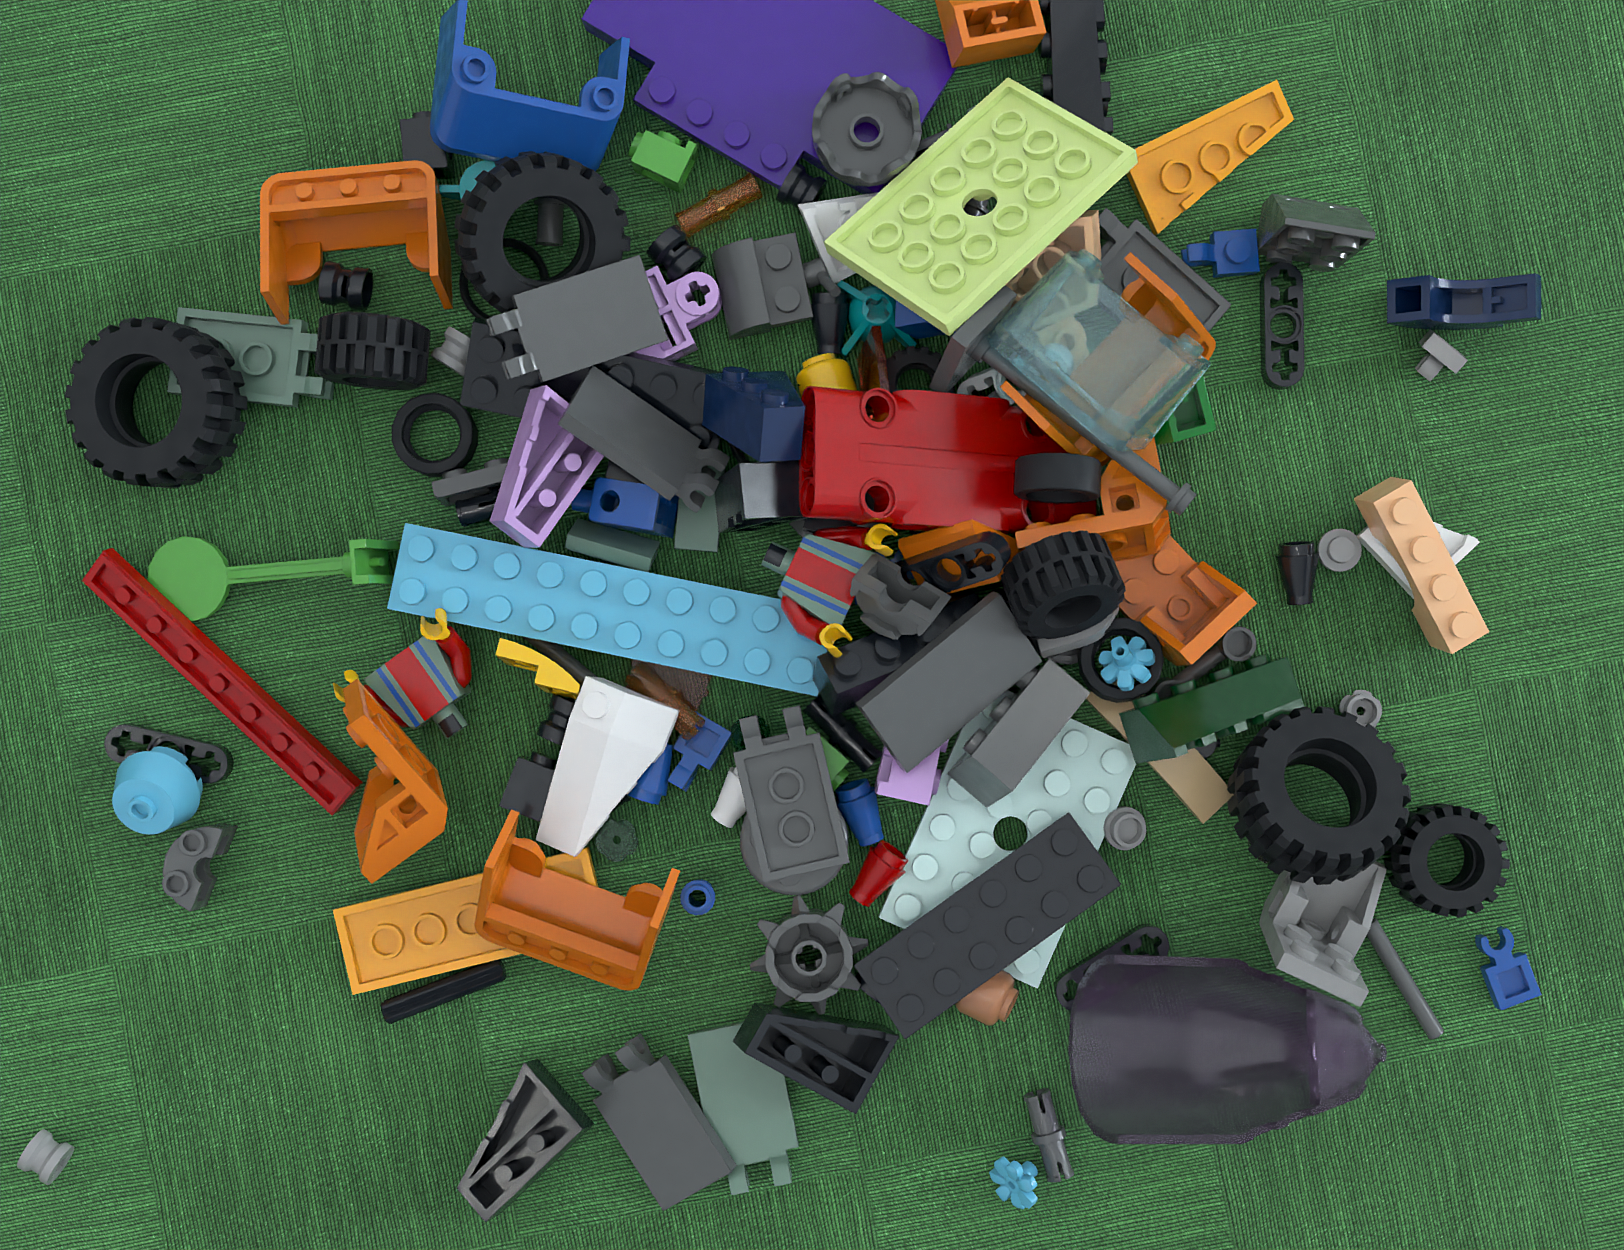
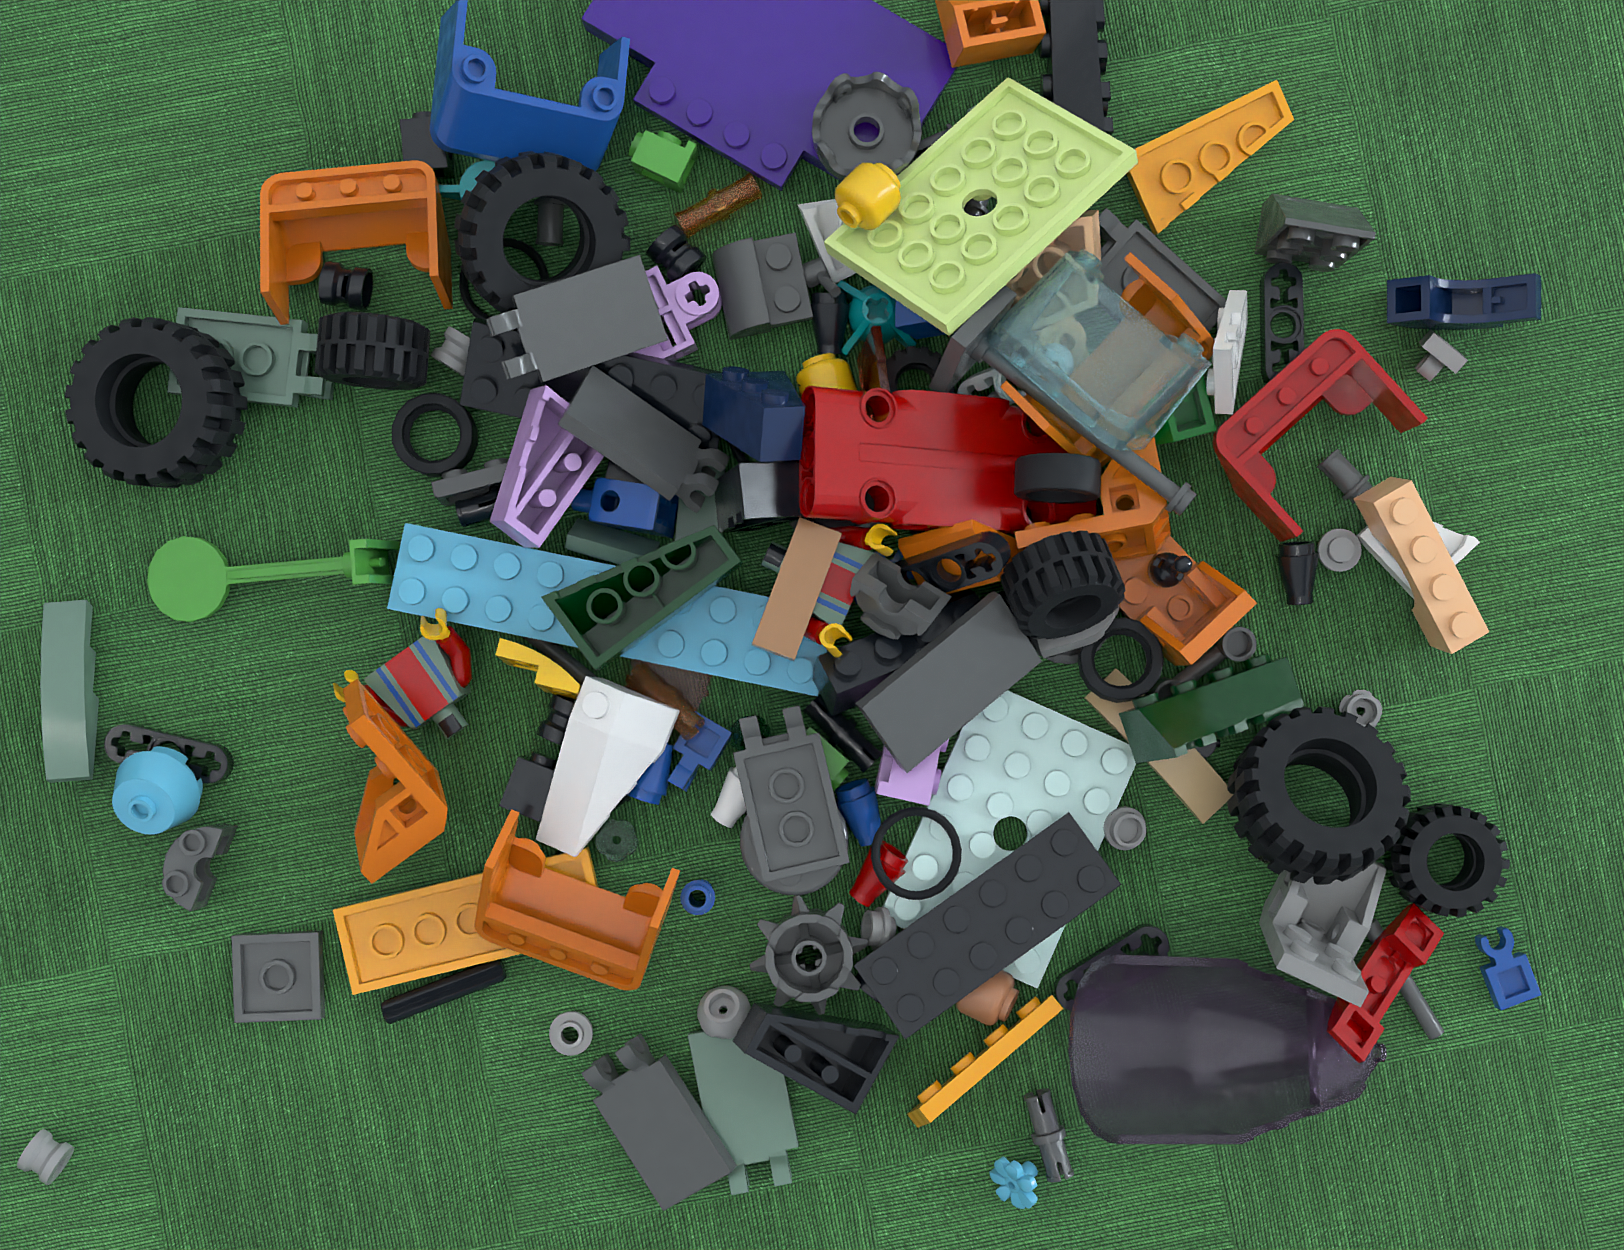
red tile [82,548,363,816] -> none
black wedge [457,1059,594,1222] -> none
black wheel [776,163,827,216] -> none
dark grey wedge [947,658,1090,808] -> none
medium azure plant [1099,636,1155,691] -> none
blue plate [1181,229,1260,278] -> none
none -> sand green slope [40,600,99,783]
none -> dark grey tile [231,930,325,1023]
none -> dark green wedge [541,525,743,670]
none -> light grey plate [549,1011,593,1056]
none -> light grey plate [697,985,751,1039]
none -> medium nougat tile [752,517,842,661]
none -> yellow head [835,163,901,230]
none -> light grey plate [861,907,896,950]
none -> black tyre [871,807,962,900]
none -> light orange wing [907,995,1063,1128]
none -> black hinge [1148,552,1192,588]
none -> white wing [1206,290,1248,415]
none -> red windscreen [1213,329,1428,542]
none -> dark grey pin [1317,448,1373,504]
none -> red slope [1327,903,1444,1063]

